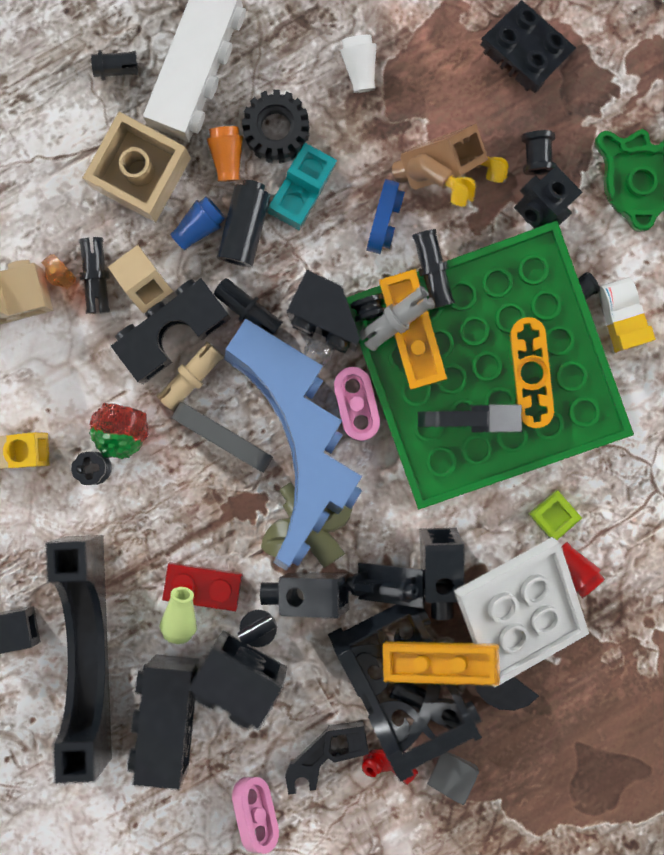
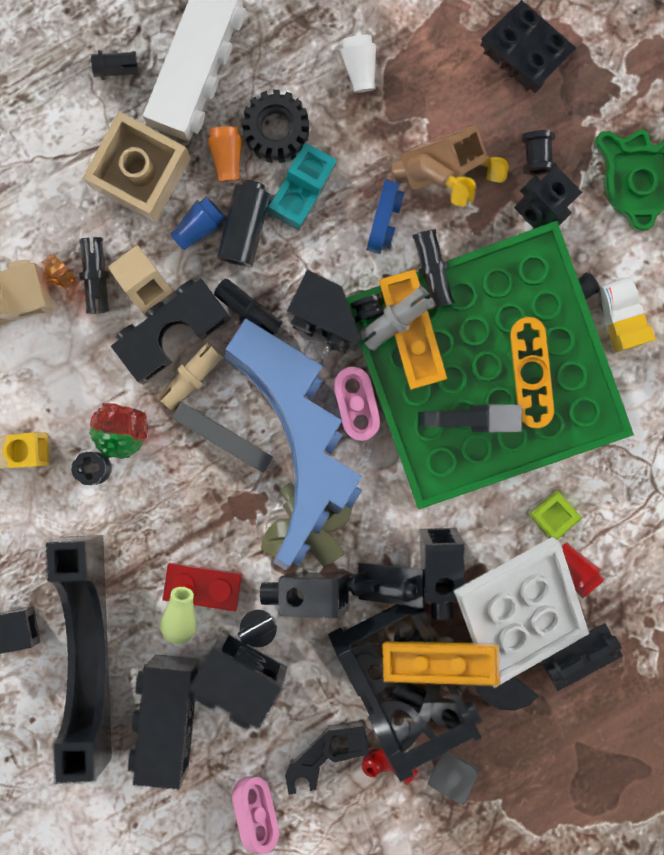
none -> black hinge [542,623,623,691]

